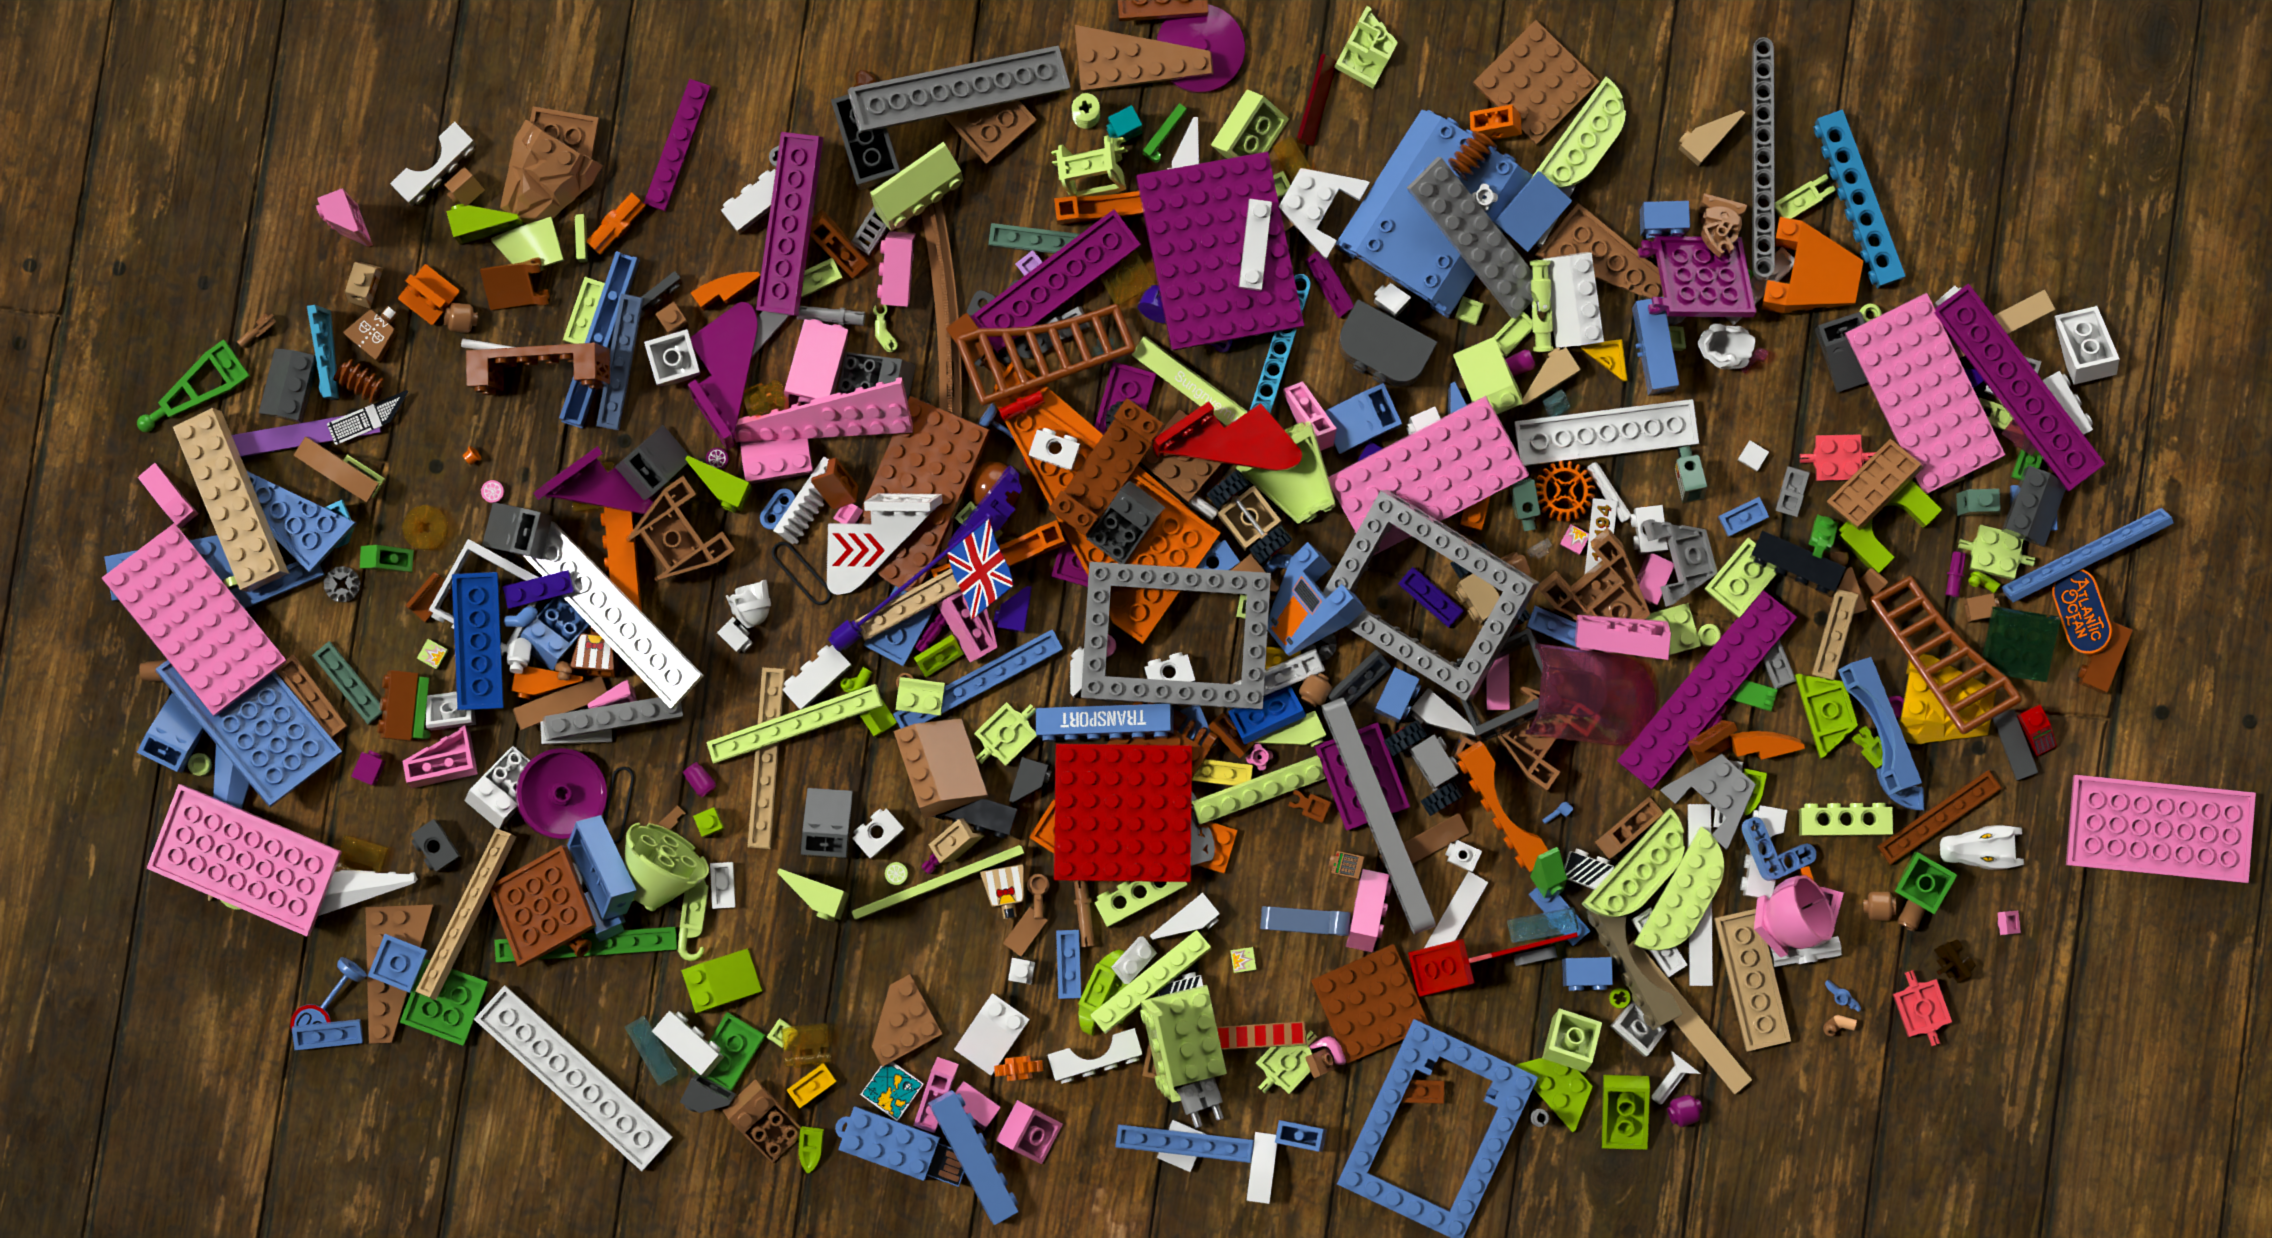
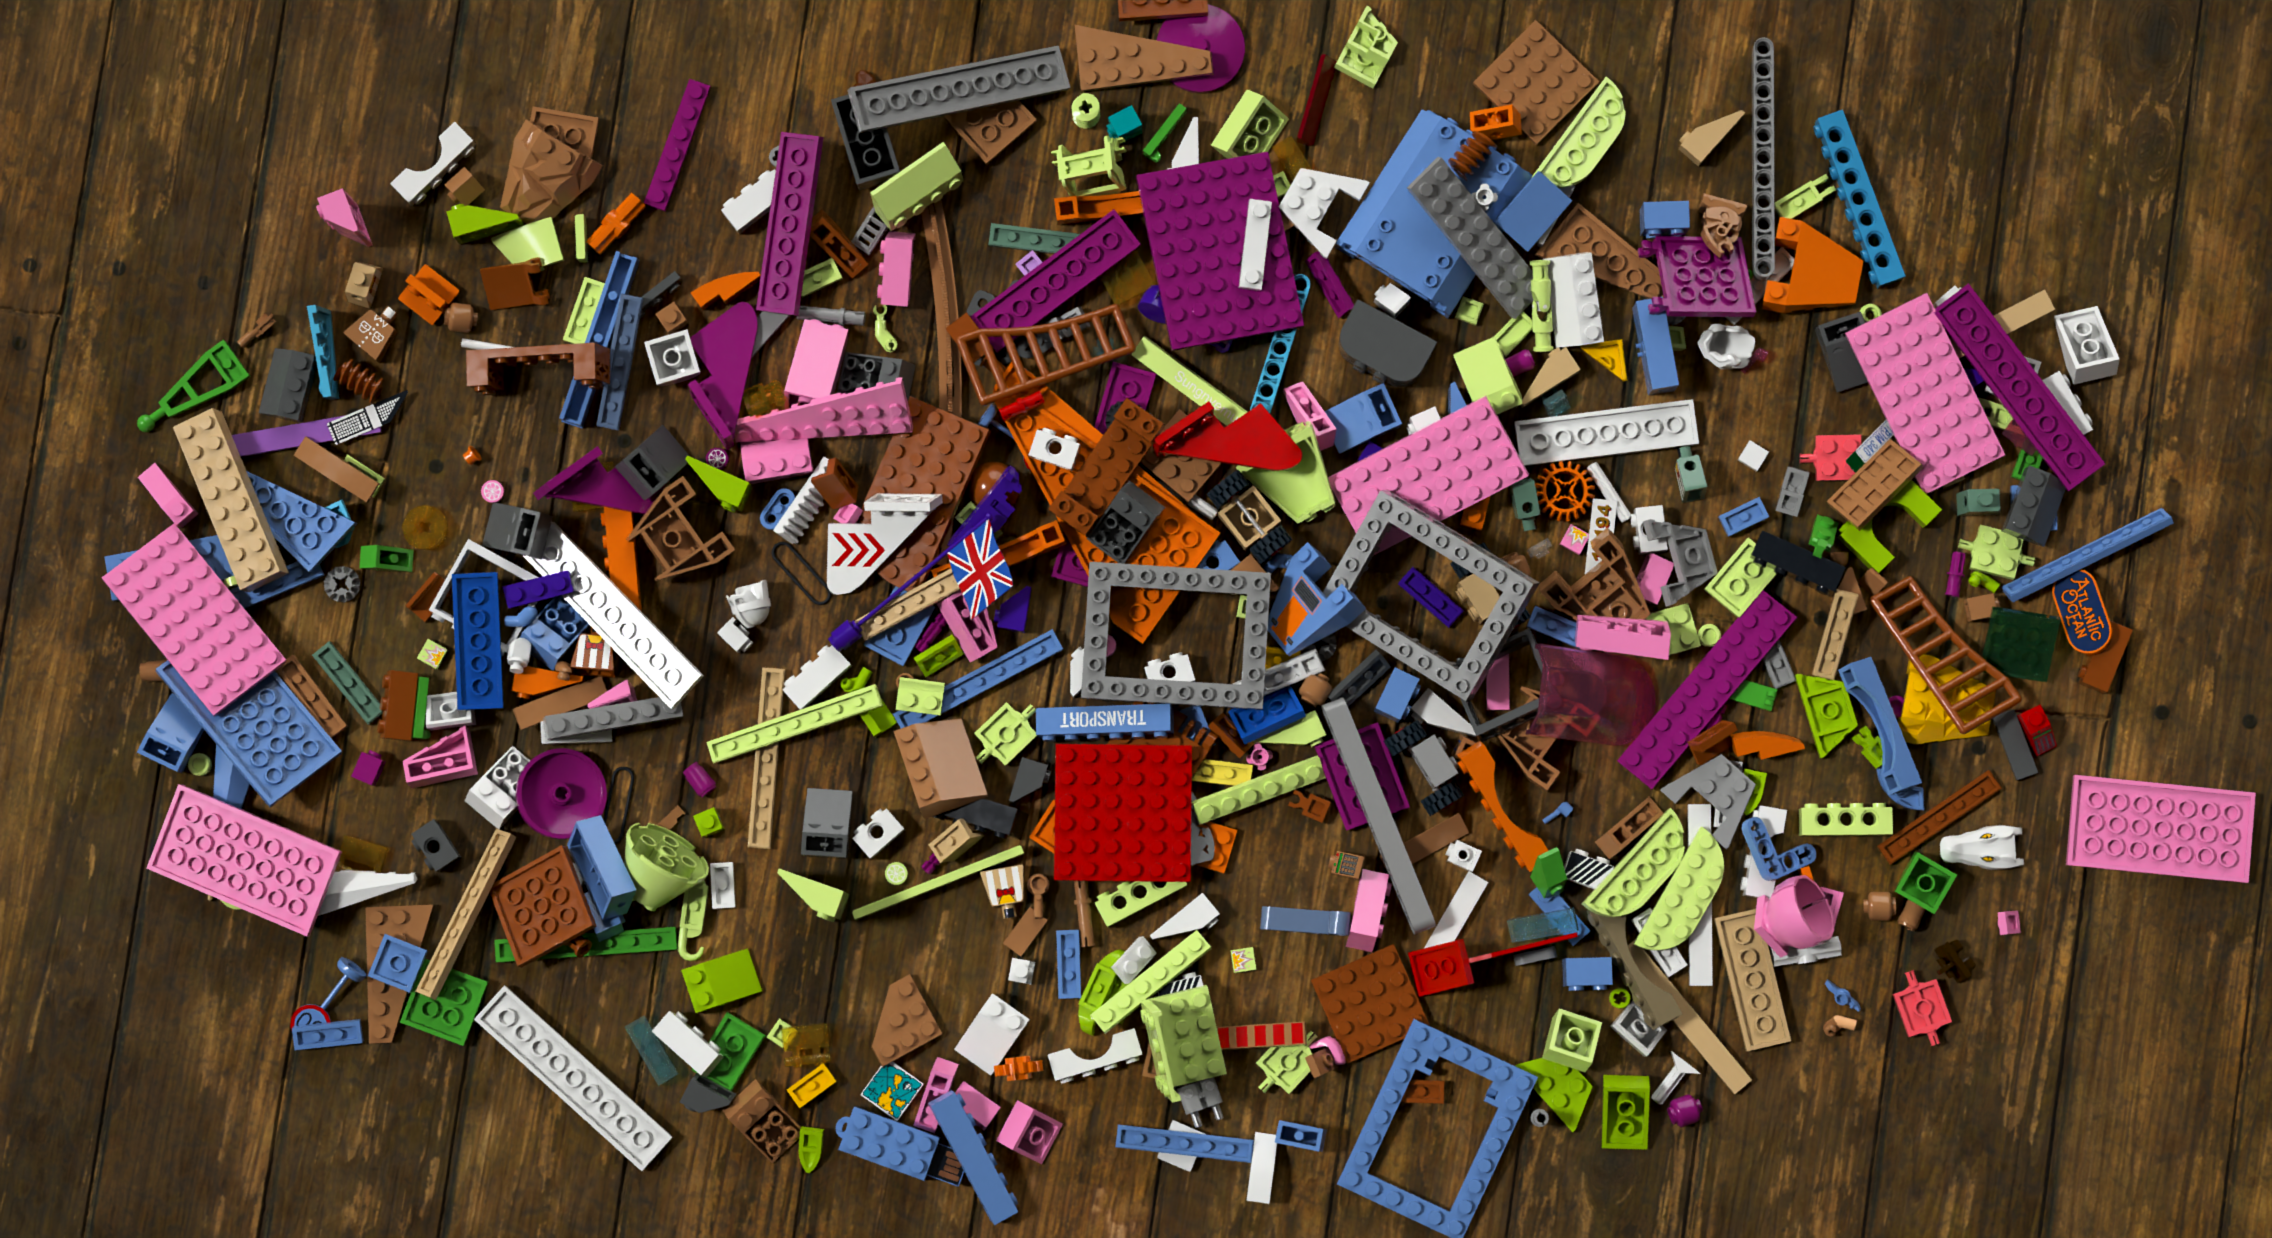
none -> sticker [1846,420,1894,473]

